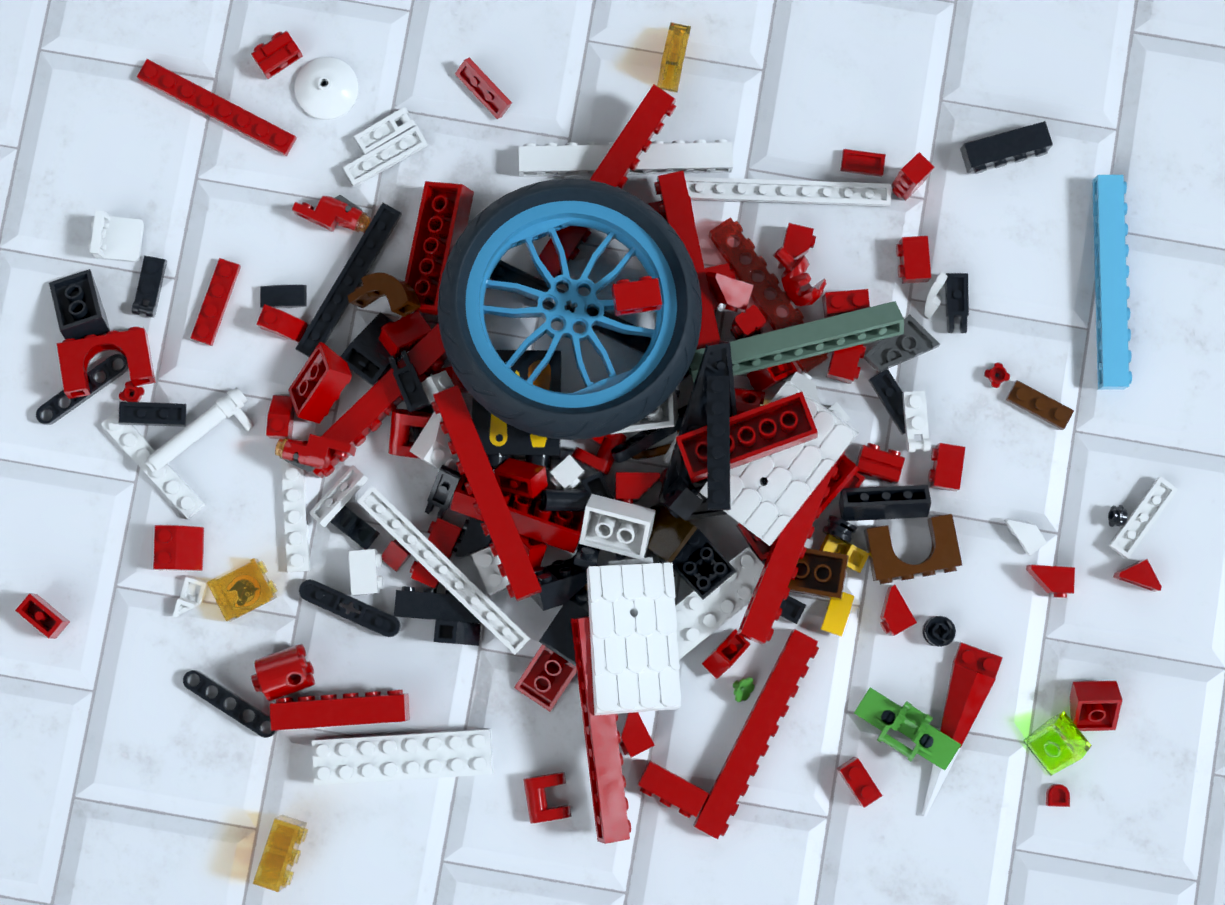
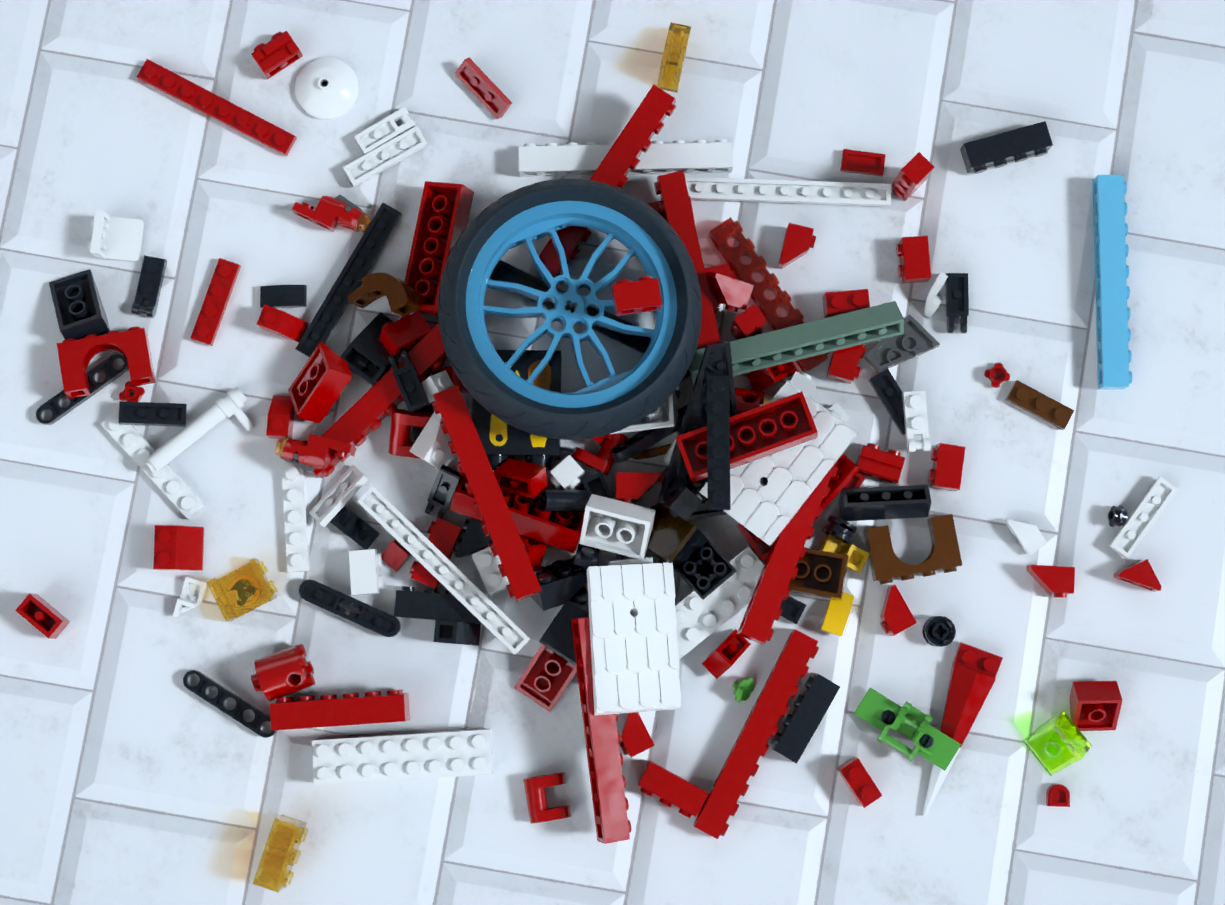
red piece [773,246,827,306] -> none
none -> black brick [771,673,840,764]

